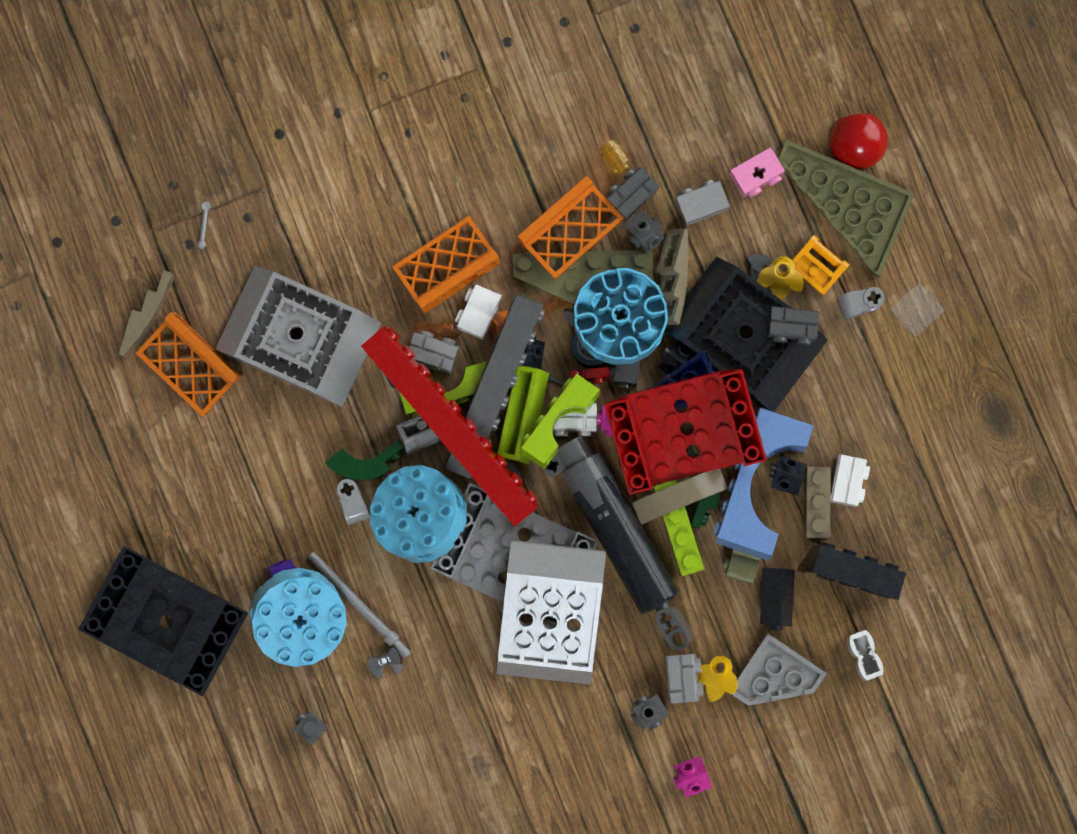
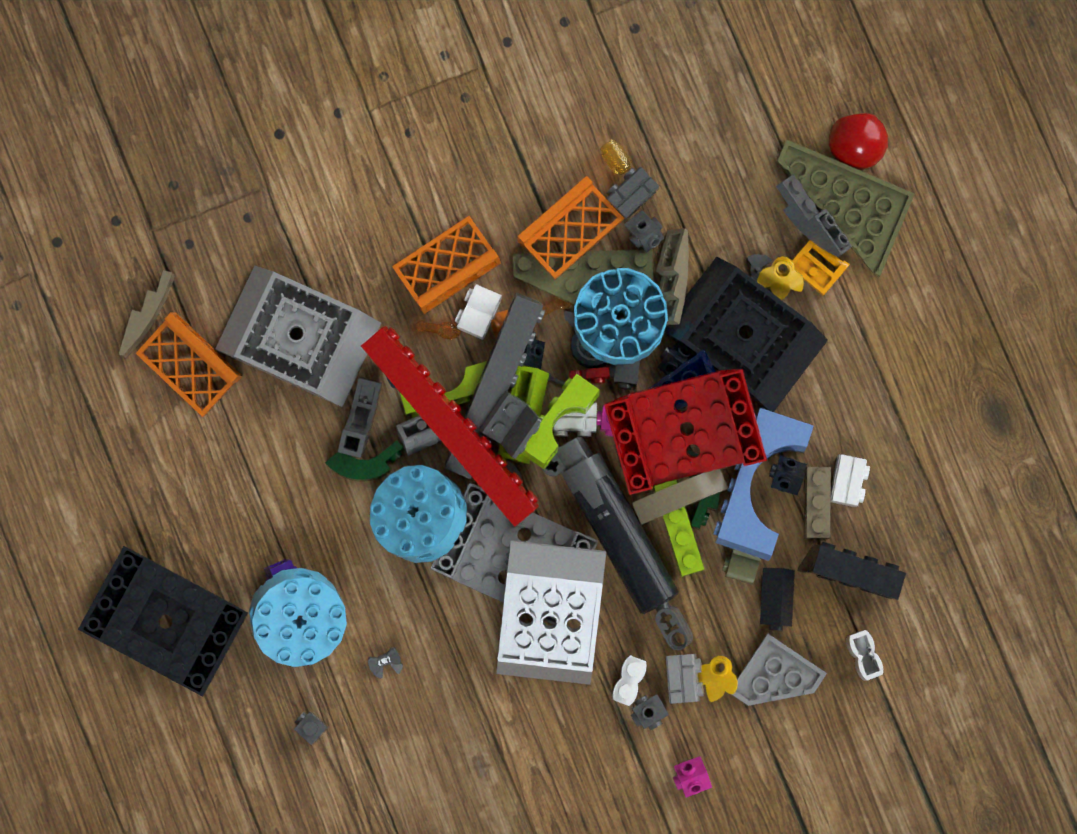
light grey hinge [197,201,211,249] -> none
light grey bar [307,552,412,659] -> none
light grey piece [337,479,370,526] -> none
light grey brick [409,330,459,375] -> none
light grey brick [675,180,730,227] -> none
bright pink brick [729,147,785,198] -> none
dark grey brick [768,306,819,345] -> none
light grey piece [838,287,885,319] -> none
clear piece [889,282,945,338] -> none
none -> dark grey arch [338,377,382,458]
none -> dark grey bracket [479,391,542,459]
none -> white brick [612,655,646,706]
none -> dark grey slope [776,175,852,257]

